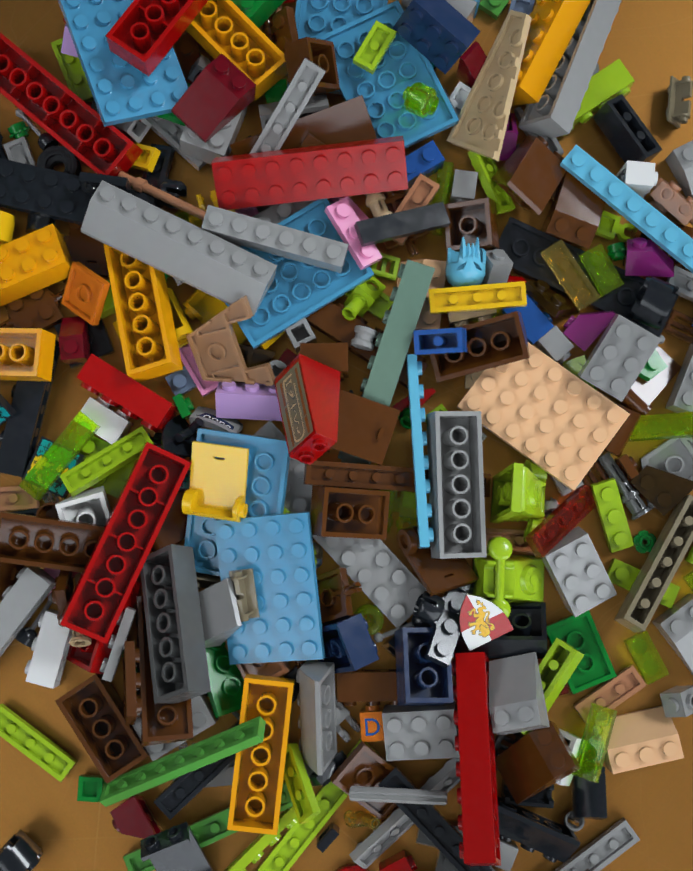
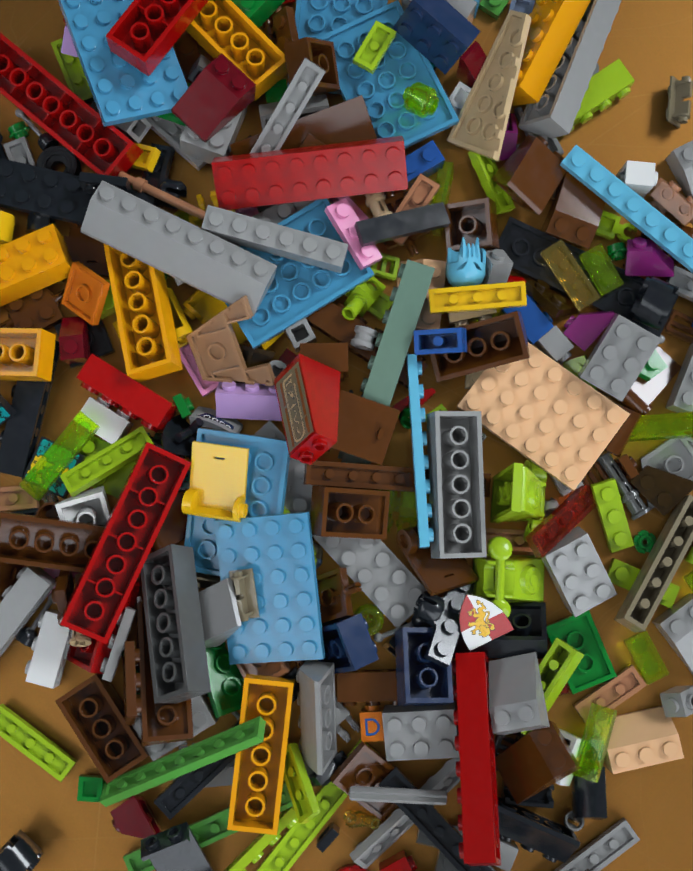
sand blue plate [165,366,197,396] -> none
light grey brick [449,169,478,203] -> none
black brick [593,94,662,163] -> none

